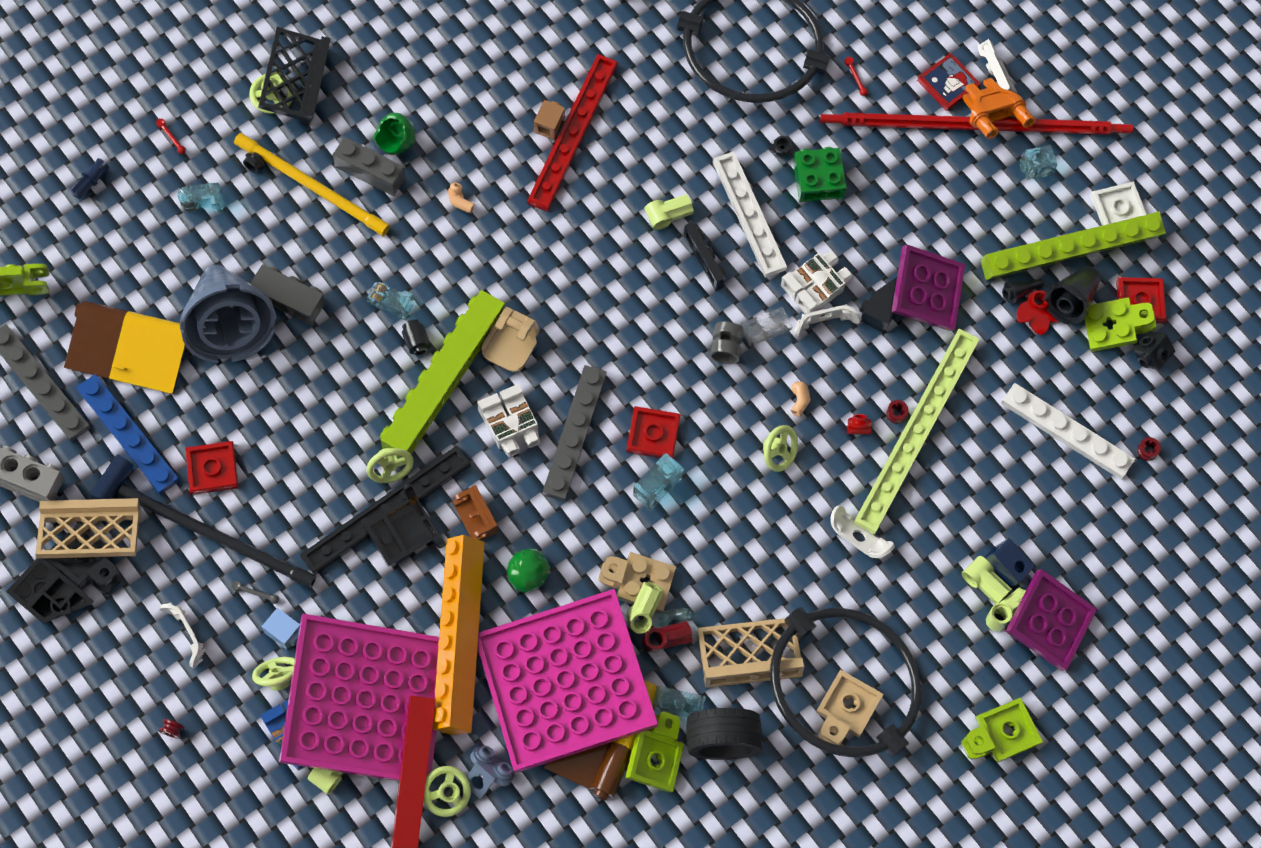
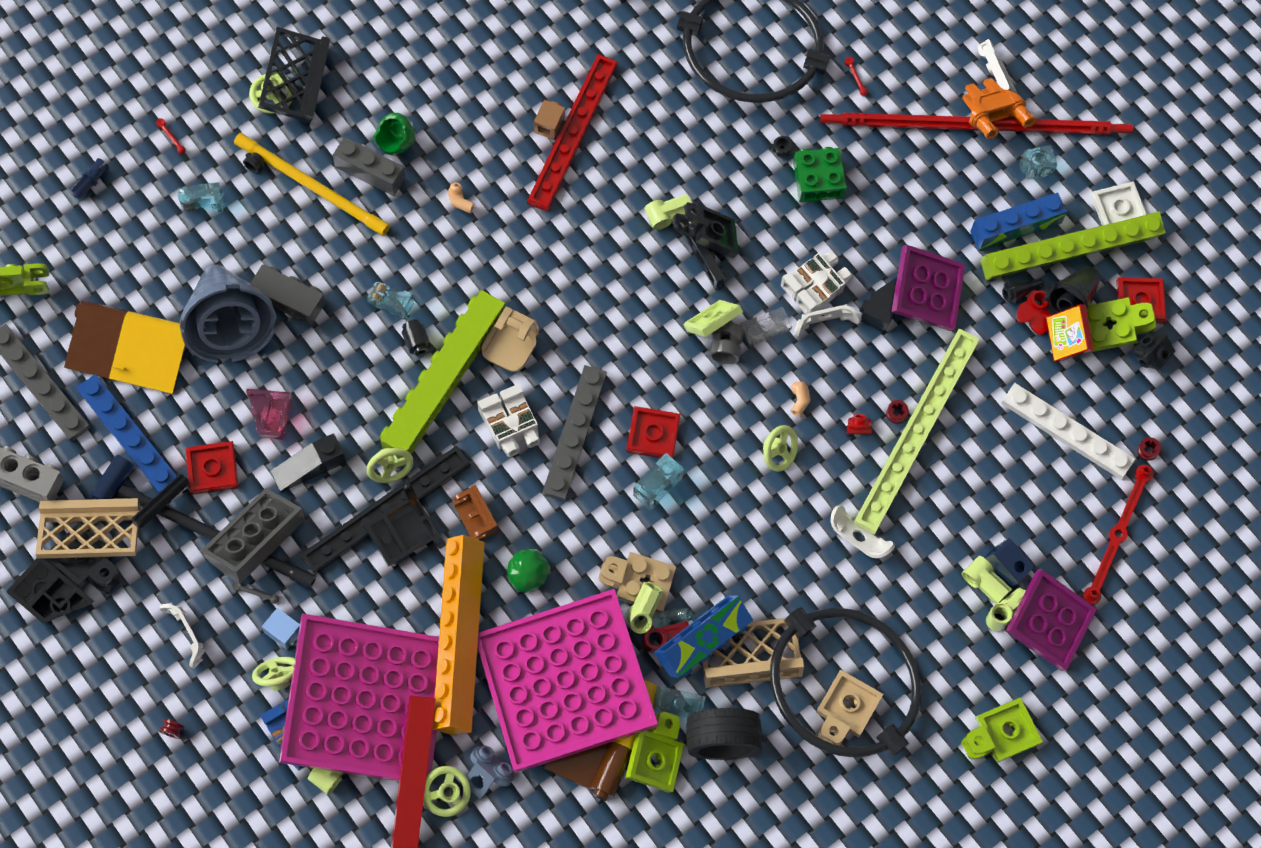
white plate [713,151,787,278] -> none
tile [917,53,980,111] -> none
none -> black axle [132,474,189,528]
none -> dark grey slope [201,488,305,584]
none -> clear pink wing [246,389,293,440]
none -> slope [271,433,346,492]
none -> blue brick [654,595,753,678]
none -> black plate [673,202,739,259]
none -> yellowish green tile [683,300,743,337]
none -> blue brick [970,193,1067,251]
none -> tile [1046,304,1094,362]
none -> red piece [1082,465,1154,606]

